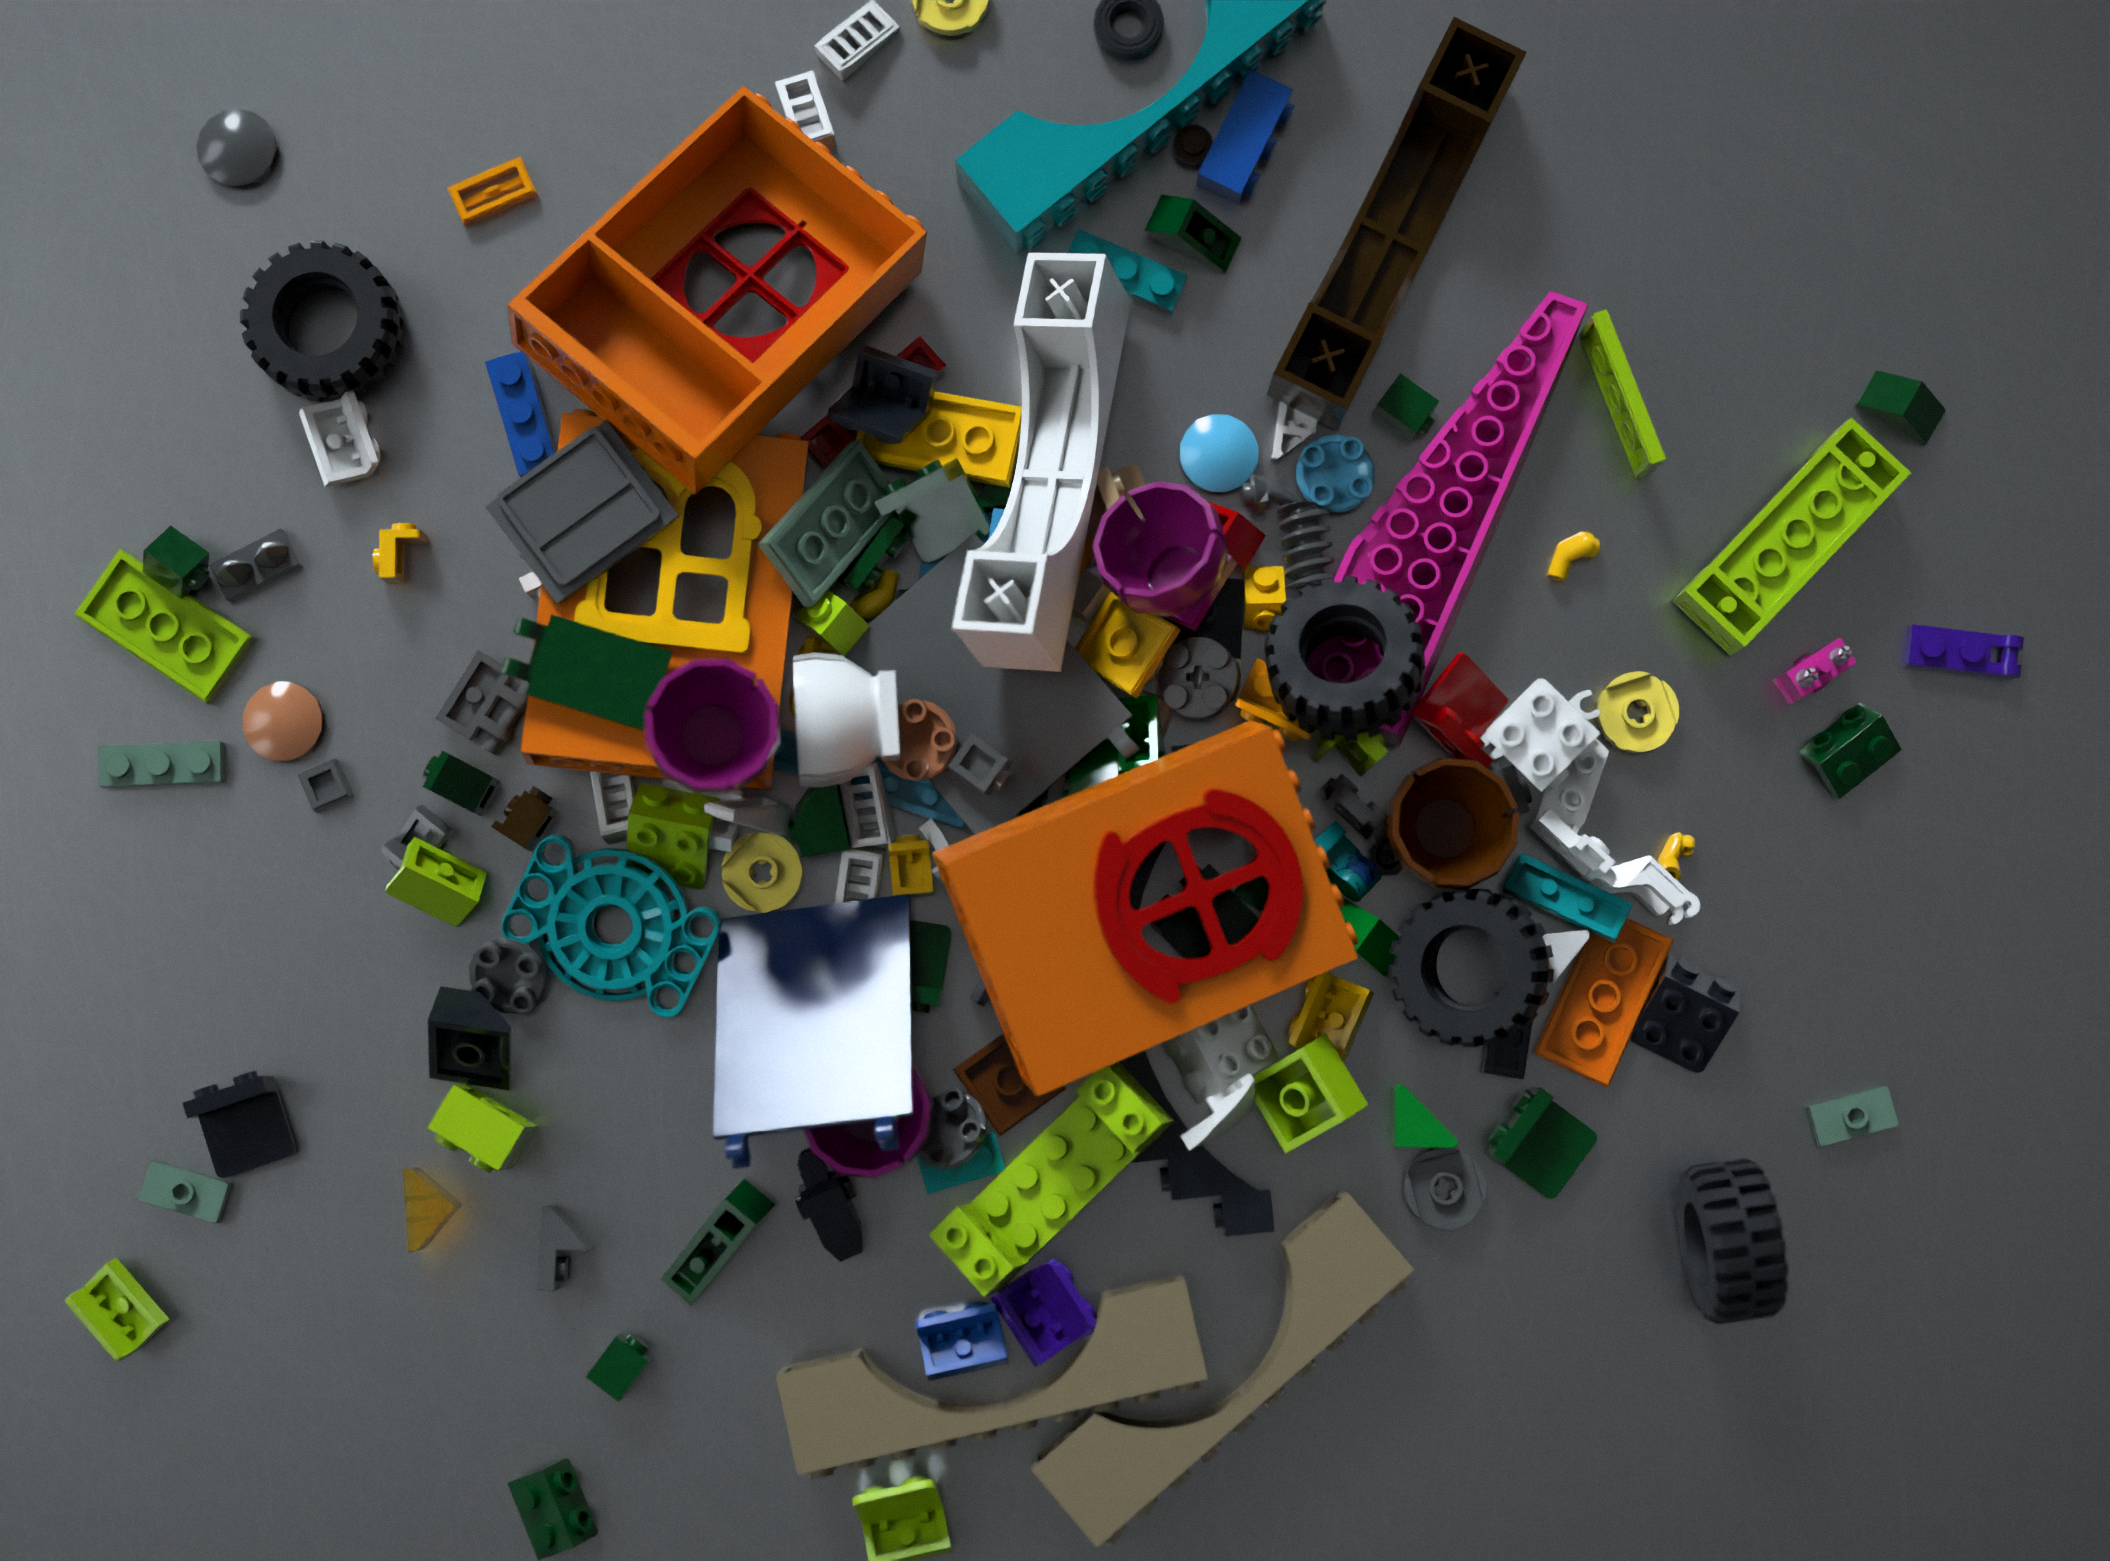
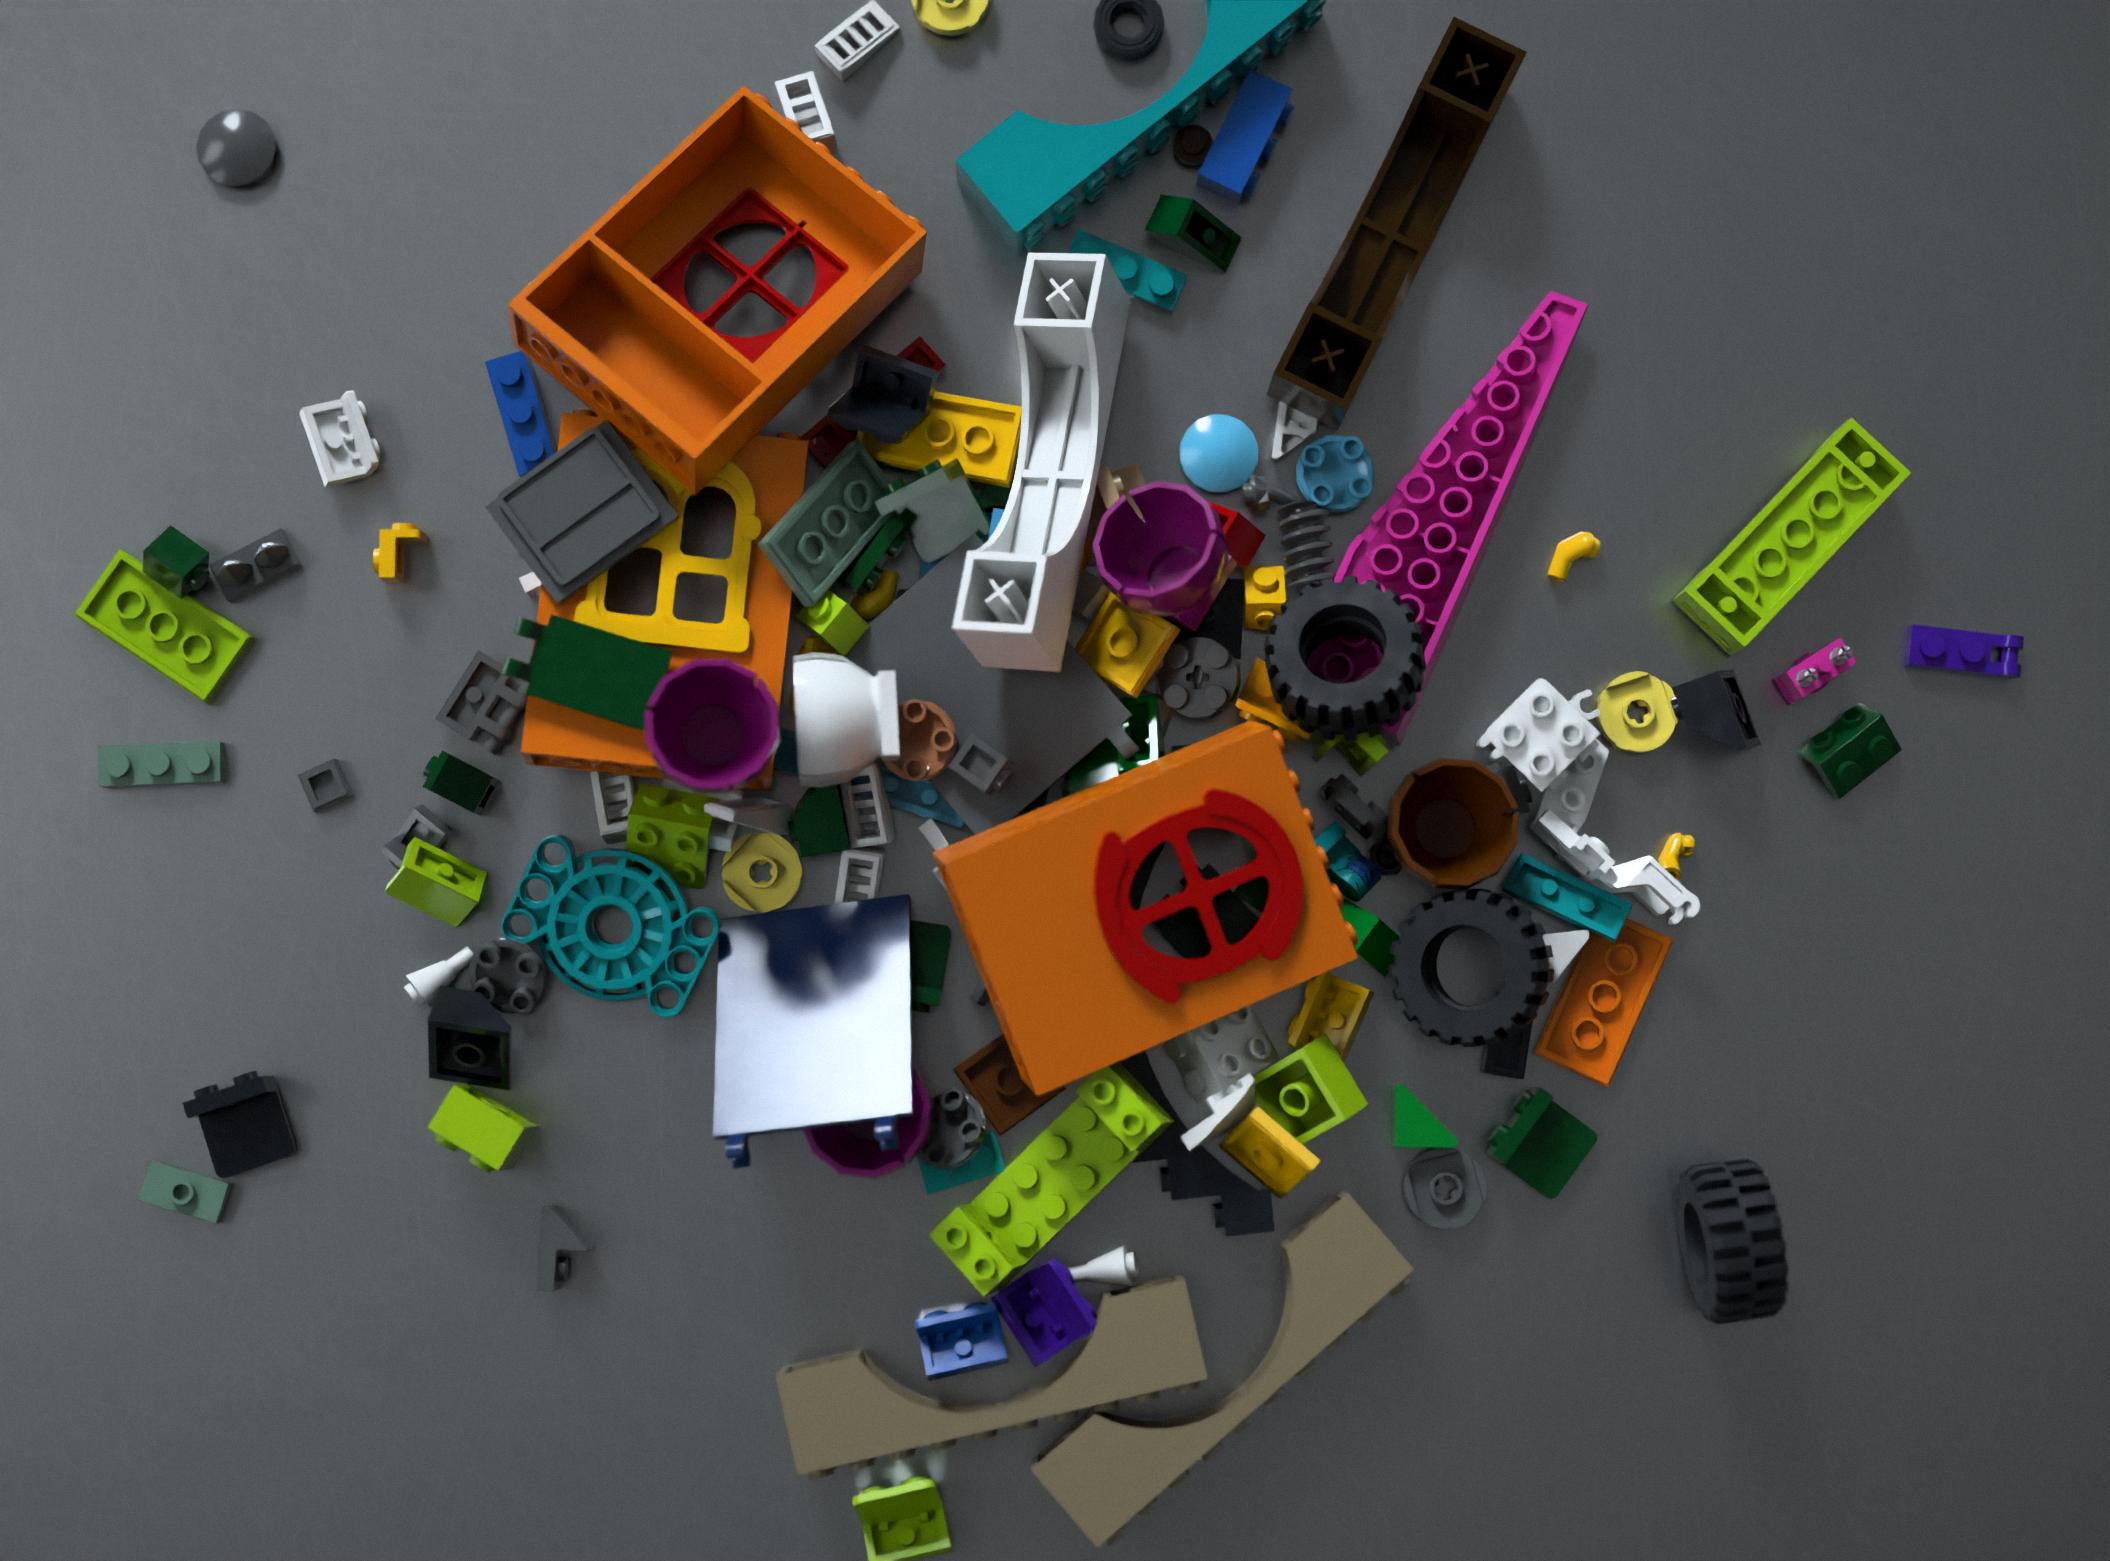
lime bracket [65,1258,169,1362] -> none
black tyre [240,240,404,402] -> none
nougat dish [242,682,322,761] -> none
clear yellow slope [403,1167,462,1252] -> none
light orange tile [448,156,538,227] -> none
dark brown brick [491,785,558,852] -> none
dark green bracket [507,1458,598,1561] -> none
dark green brick [586,1333,654,1402] -> none
dark green slope [661,1178,775,1306] -> none
black hinge [794,1147,863,1262] -> none
yellow bracket [888,835,934,897] -> none
dark green brick [1373,373,1439,441] -> none
red bracket [1410,652,1508,768] -> none
lime tile [1579,309,1666,480] -> none
black bracket [1631,954,1742,1073] -> none
sand green plate [1806,1086,1899,1147] -> none
dark green slope [1855,370,1946,445] -> none
none -> white cone [404,946,473,1008]
none -> white cone [1068,1245,1139,1286]
none -> yellow tile [1219,1106,1321,1199]
none -> black slope [1671,669,1761,751]

